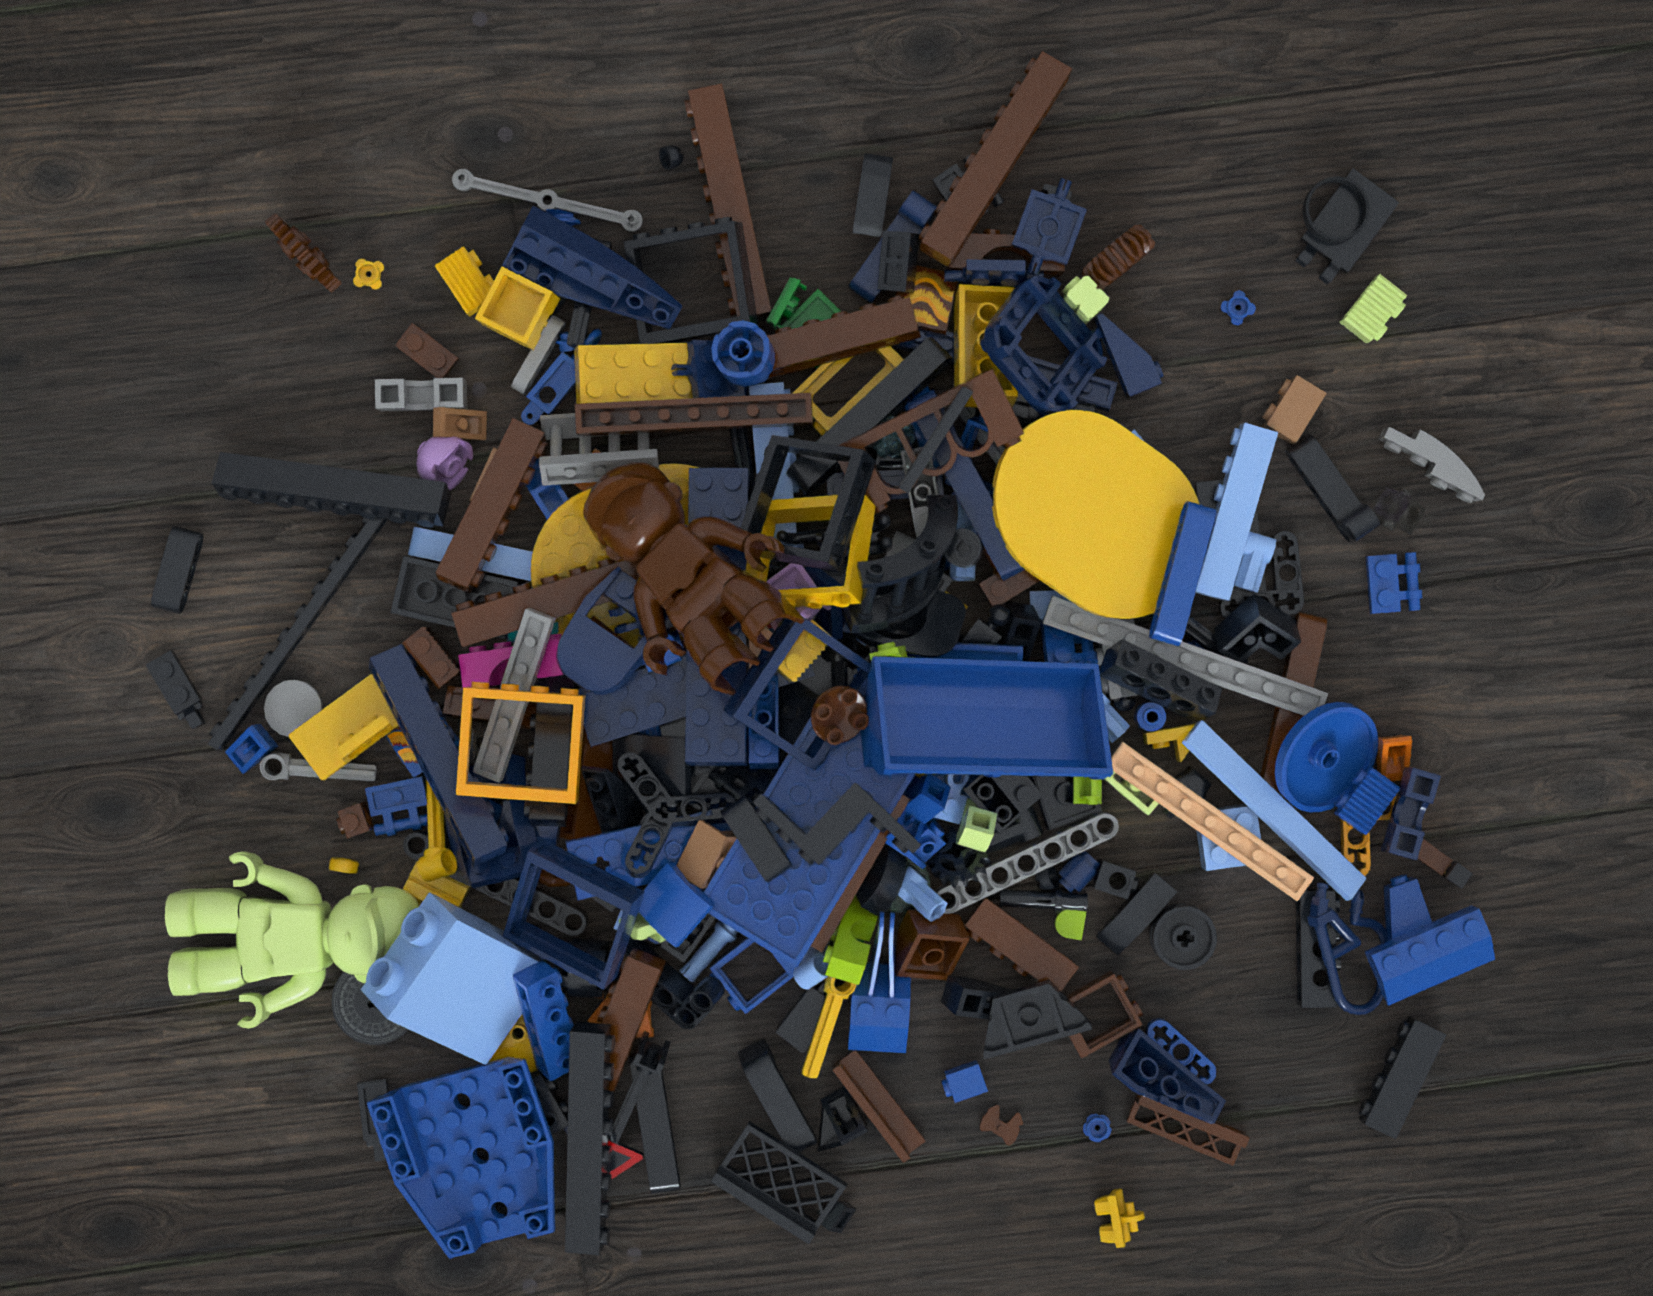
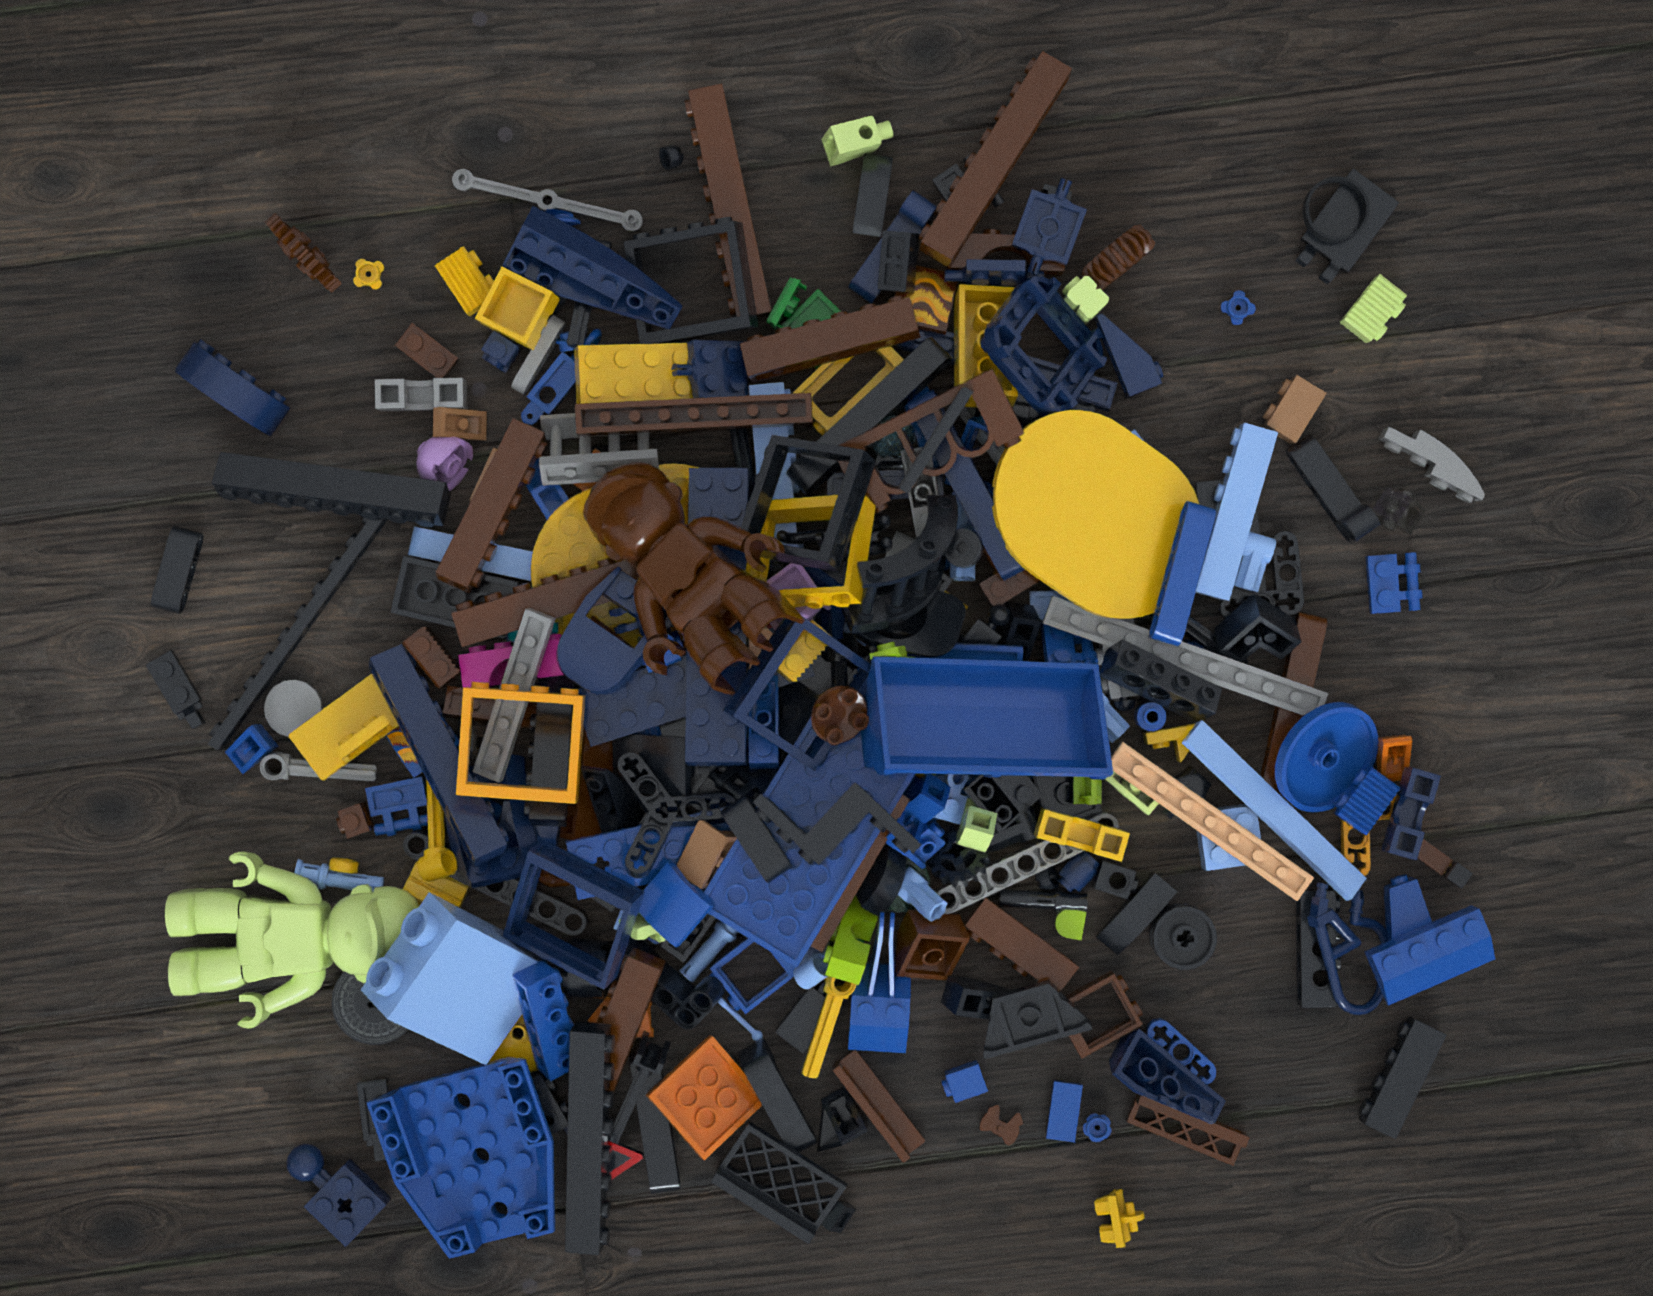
blue brick [711,320,775,387] -> none
none -> dark blue brick [174,339,290,436]
none -> dark blue brick [286,1144,391,1247]
none -> light blue pin [294,859,384,892]
none -> dark blue brick [481,330,522,374]
none -> orange plate [646,1035,762,1161]
none -> light blue hinge [718,997,763,1041]
none -> yellowish green torso [821,116,893,167]
none -> yellow arch [1034,807,1130,862]
none -> blue tile [1045,1080,1083,1143]

